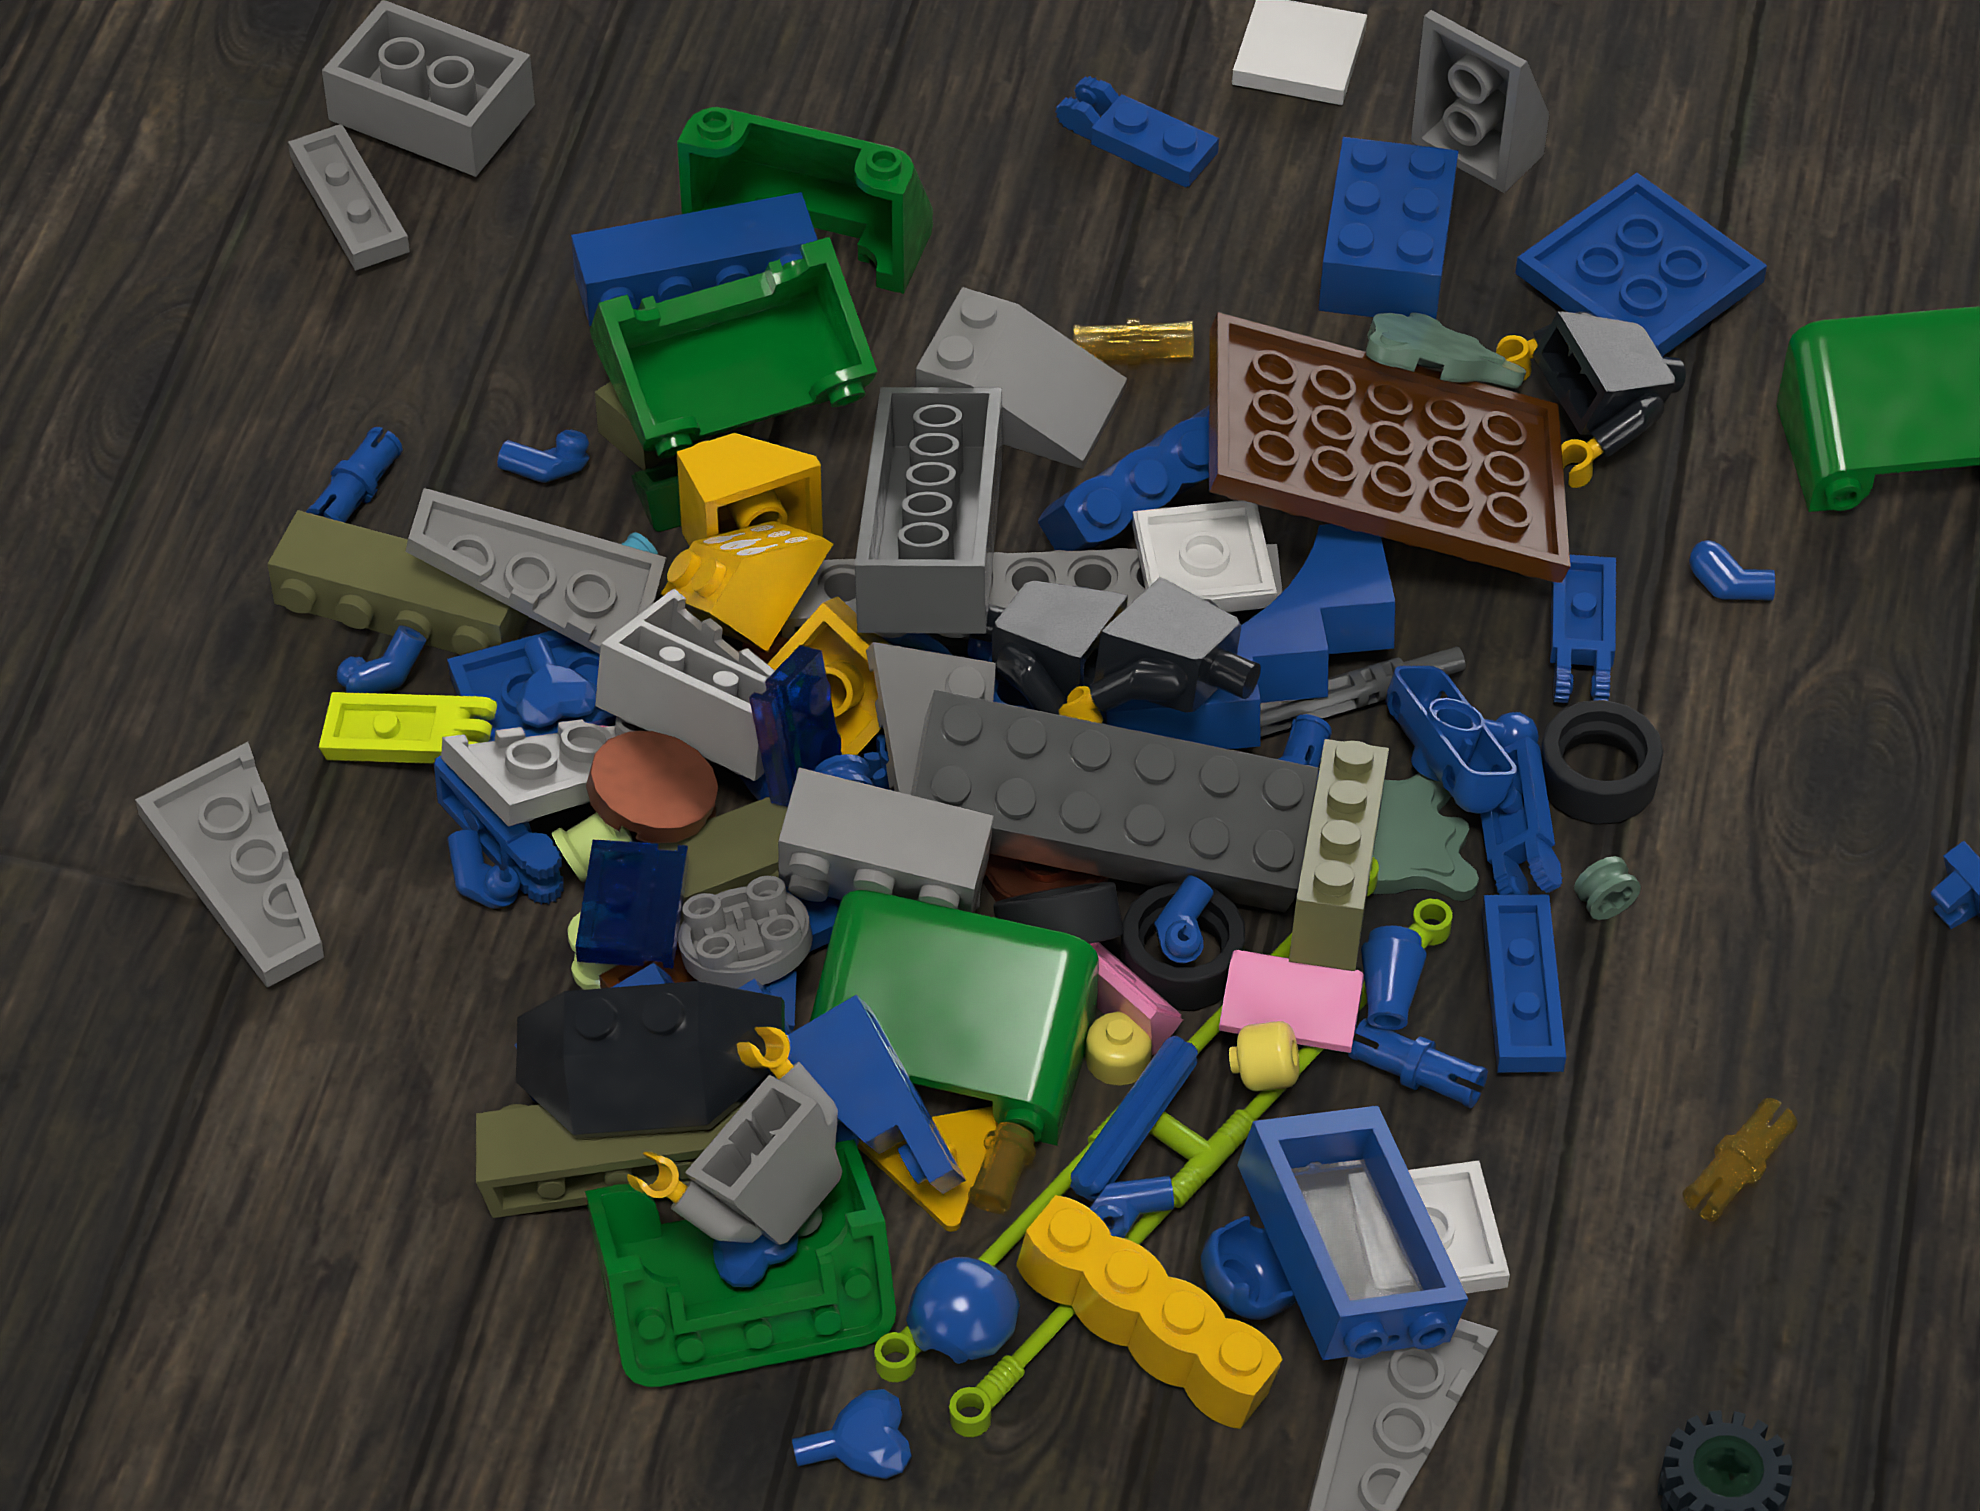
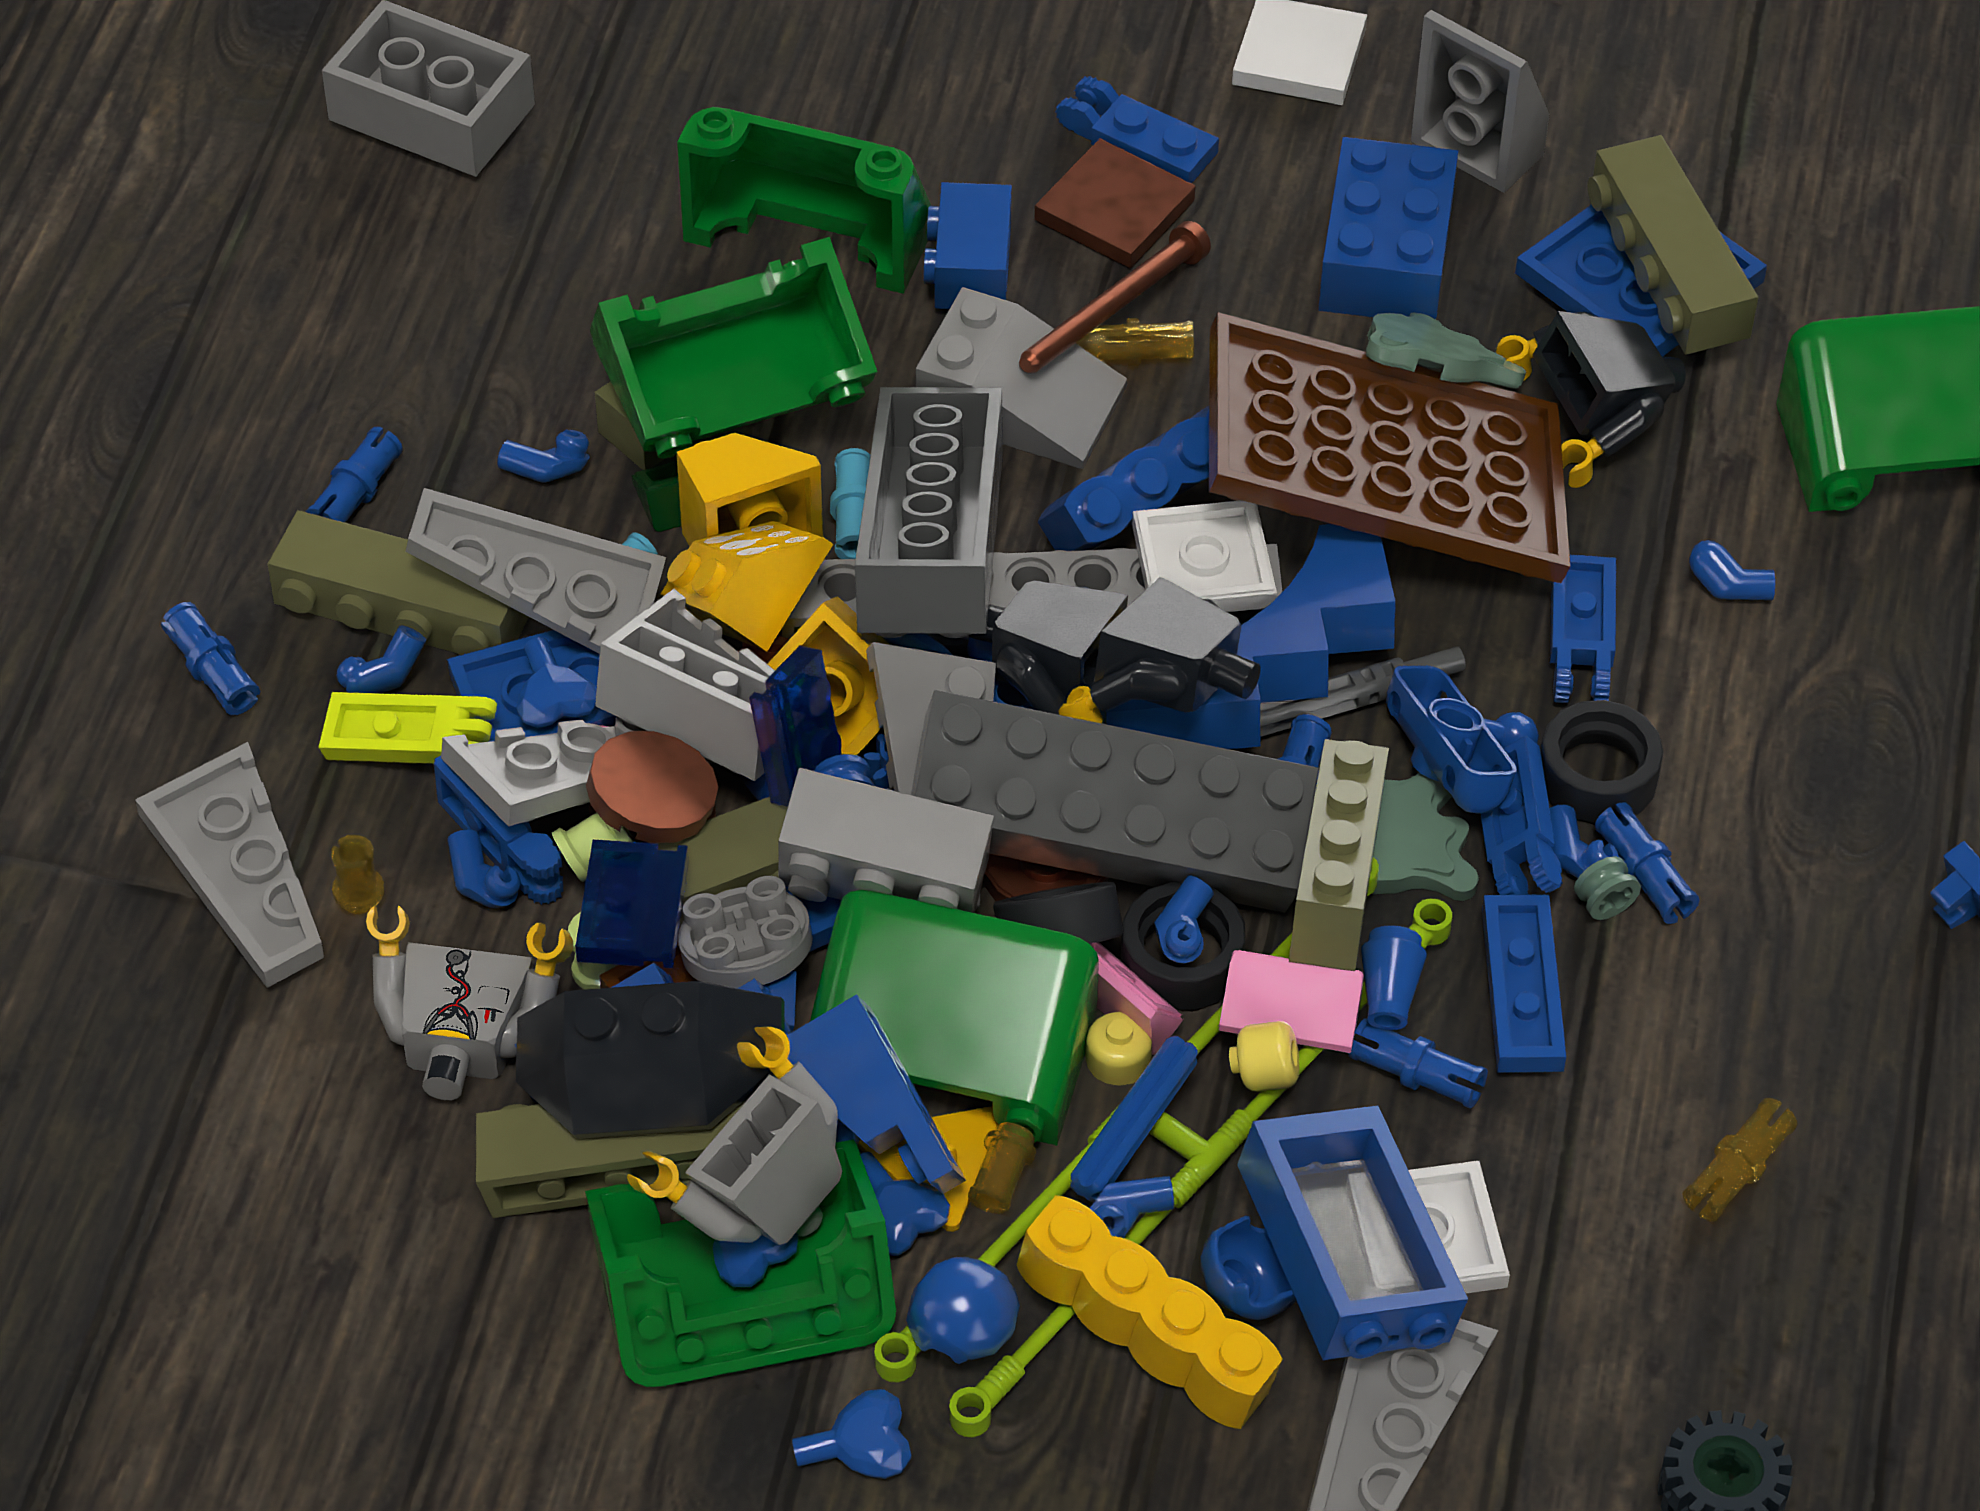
light grey plate [288,124,410,271] -> none
blue brick [571,192,818,326] -> none
none -> blue pin [161,602,261,715]
none -> clear yellow pin [331,835,384,914]
none -> light grey torso [366,905,573,1100]
none -> medium azure pin [830,448,871,559]
none -> blue rock [860,1152,950,1256]
none -> blue brick [924,182,1012,309]
none -> copper bar [1019,221,1211,373]
none -> copper tile [1034,138,1196,268]
none -> blue arm [1550,805,1619,878]
none -> olive brick [1587,135,1758,355]
none -> blue pin [1594,802,1700,924]

